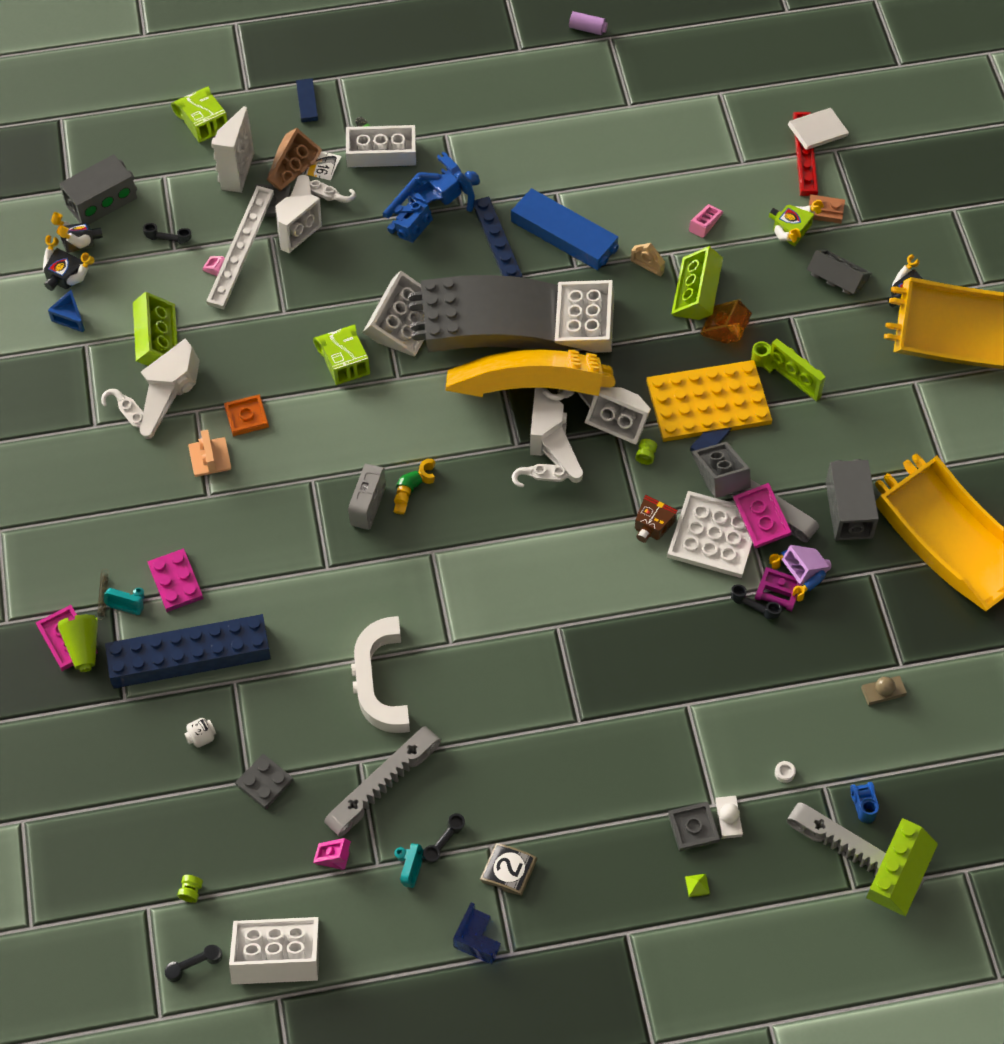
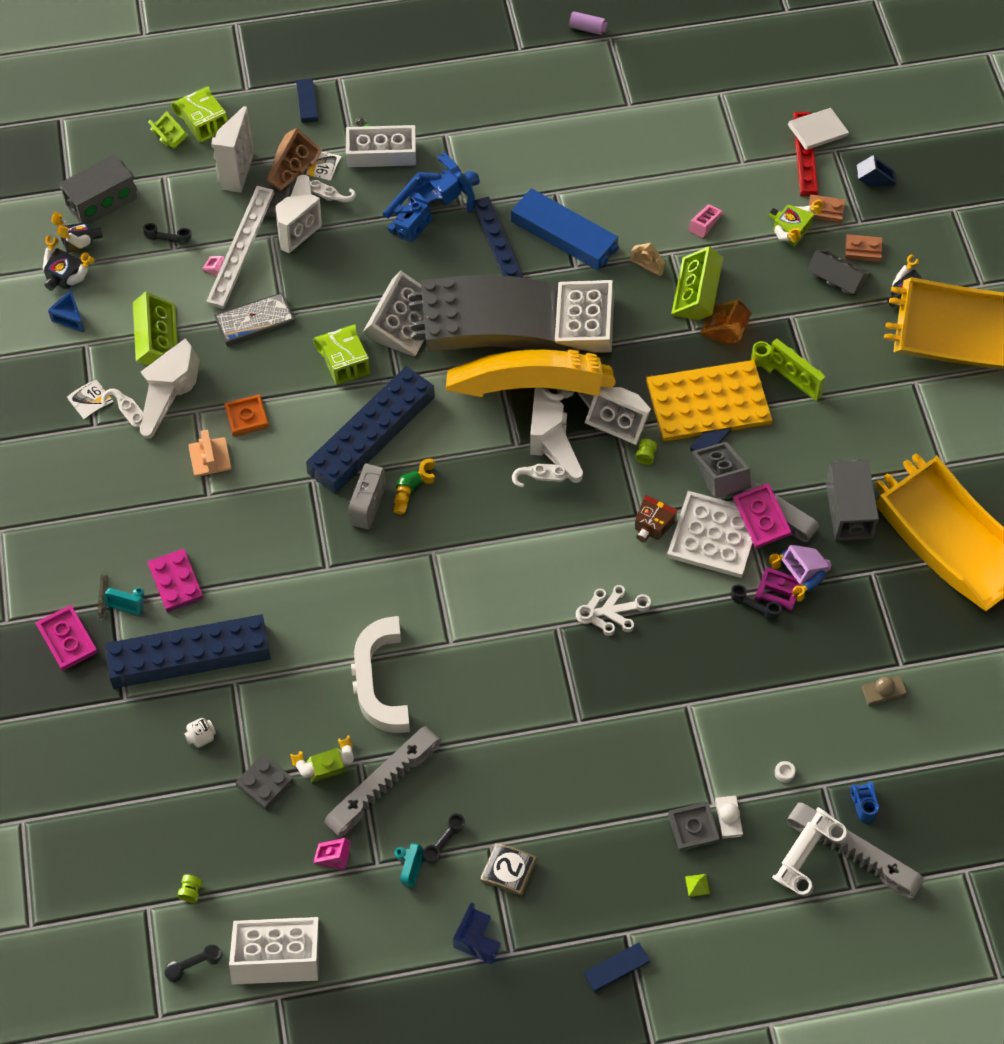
lime cone [58,614,98,672] -> none
lime slope [866,818,938,917] -> none
none -> sticker [67,380,113,419]
none -> lime bracket [148,111,189,149]
none -> tile [214,292,295,346]
none -> torso [290,735,354,783]
none -> dark blue brick [306,366,435,494]
none -> white plant [576,585,651,636]
none -> dark blue tile [583,943,650,992]
none -> white piece [772,808,848,896]
none -> nougat plate [845,234,882,262]
none -> dark blue slope [857,155,896,186]

